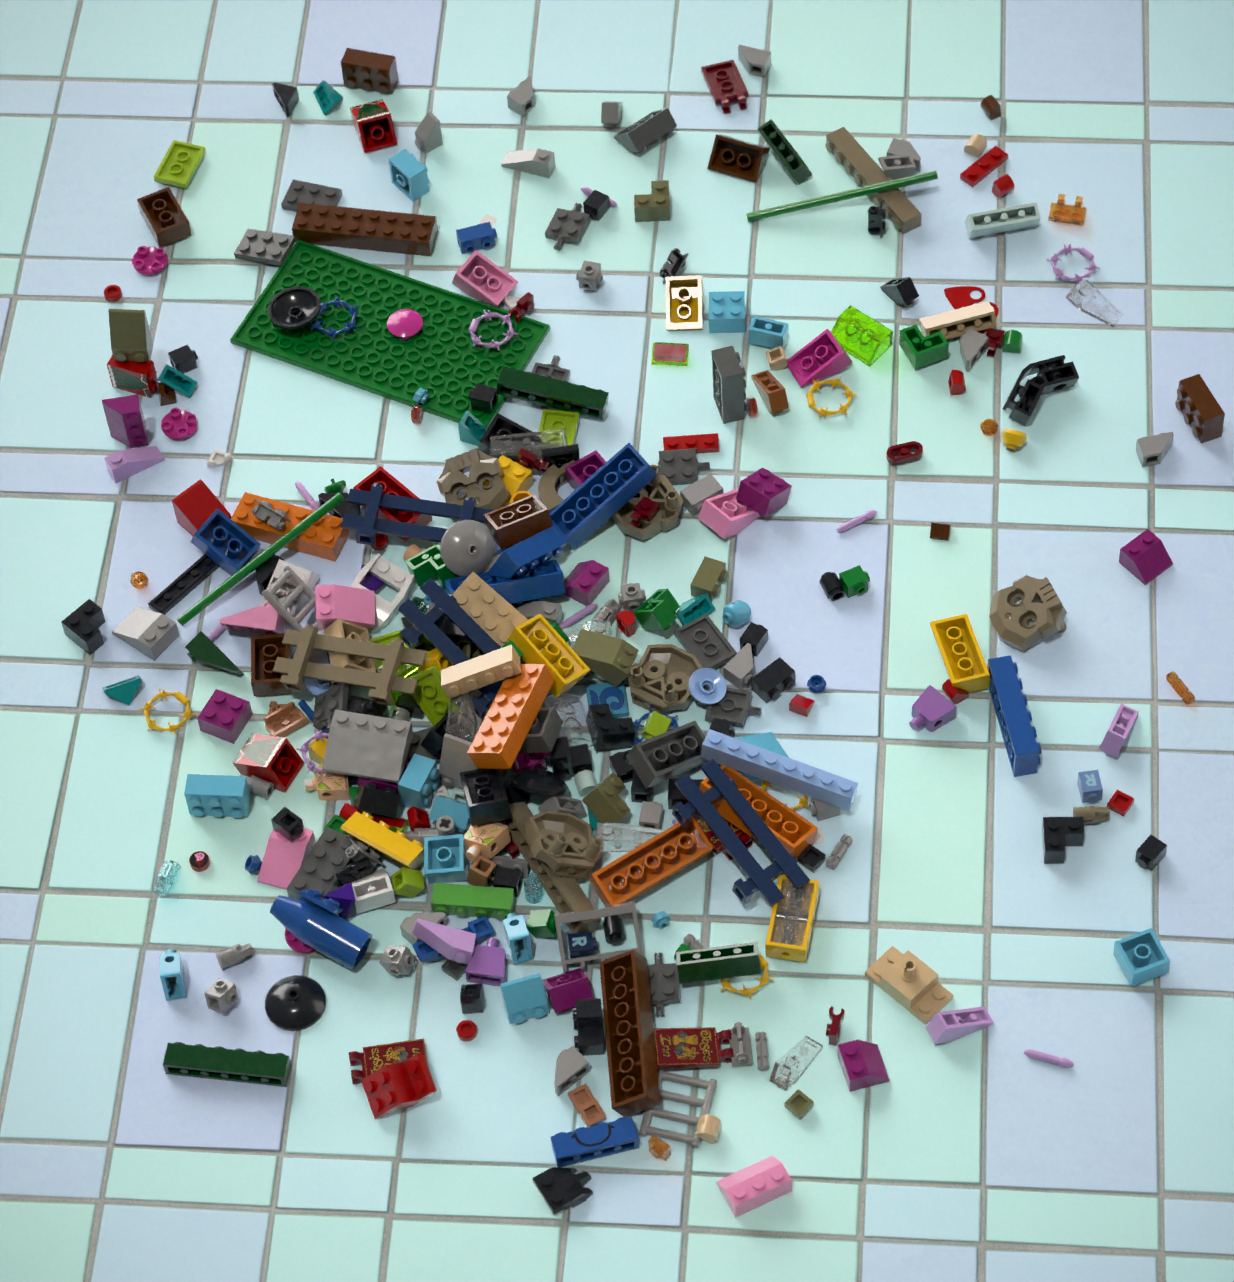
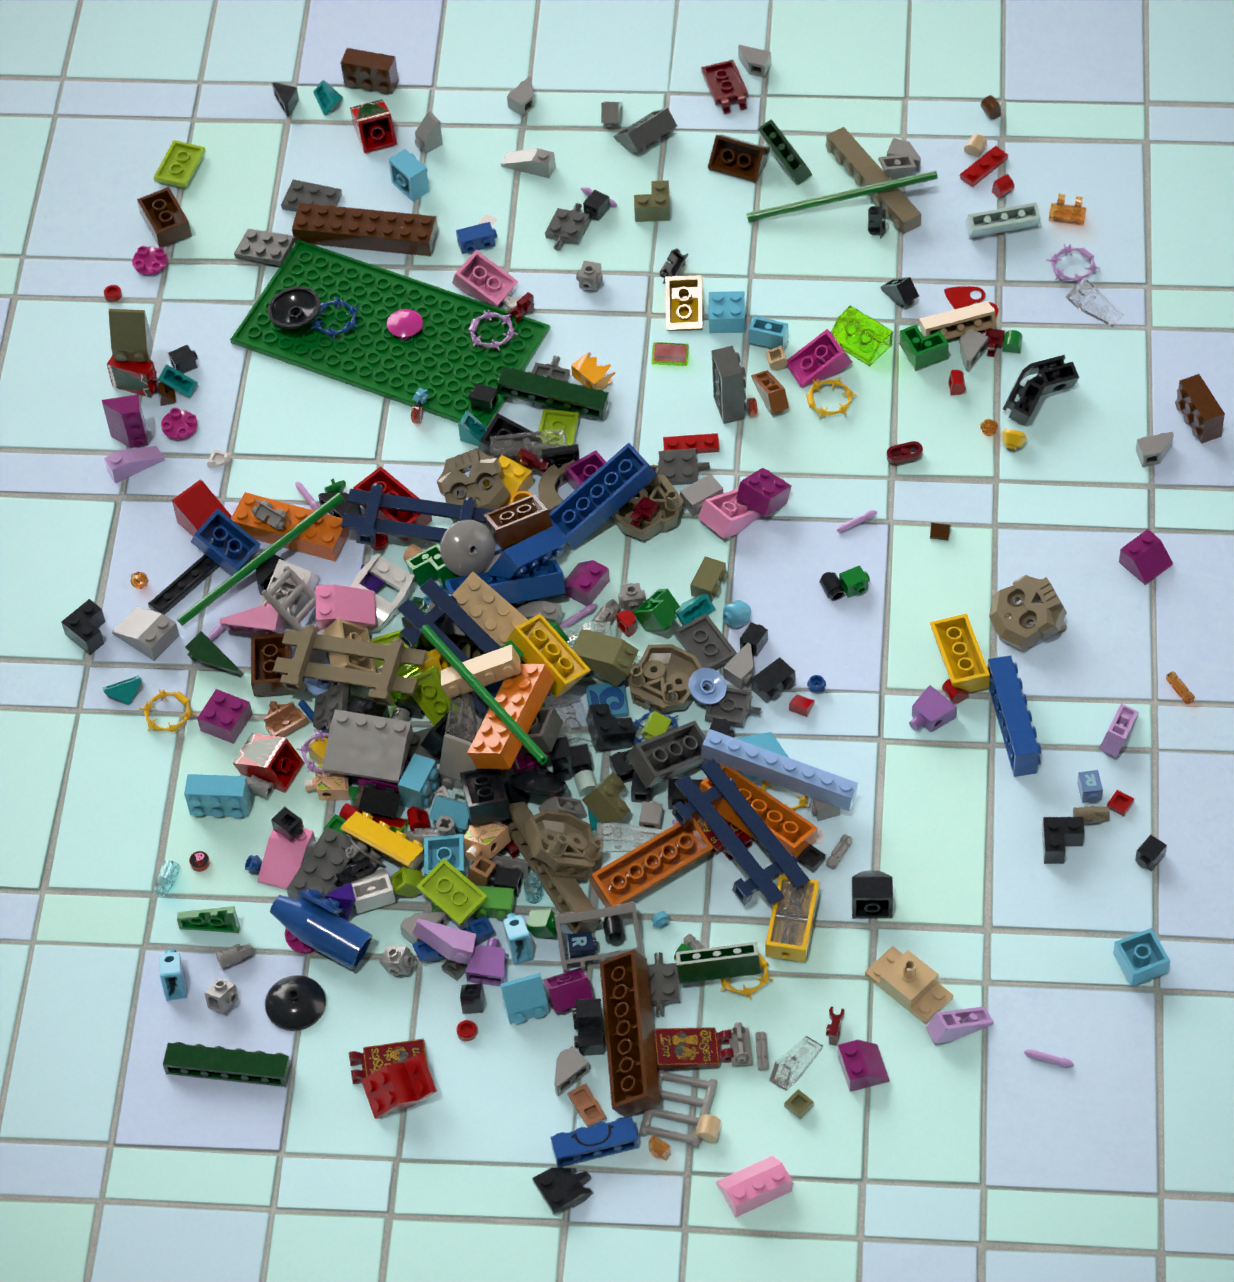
none -> green wing [177,906,240,933]
none -> lime plate [416,858,488,927]
none -> green piece [421,625,548,764]
none -> light orange piece [571,352,616,390]
none -> black piece [851,870,893,919]

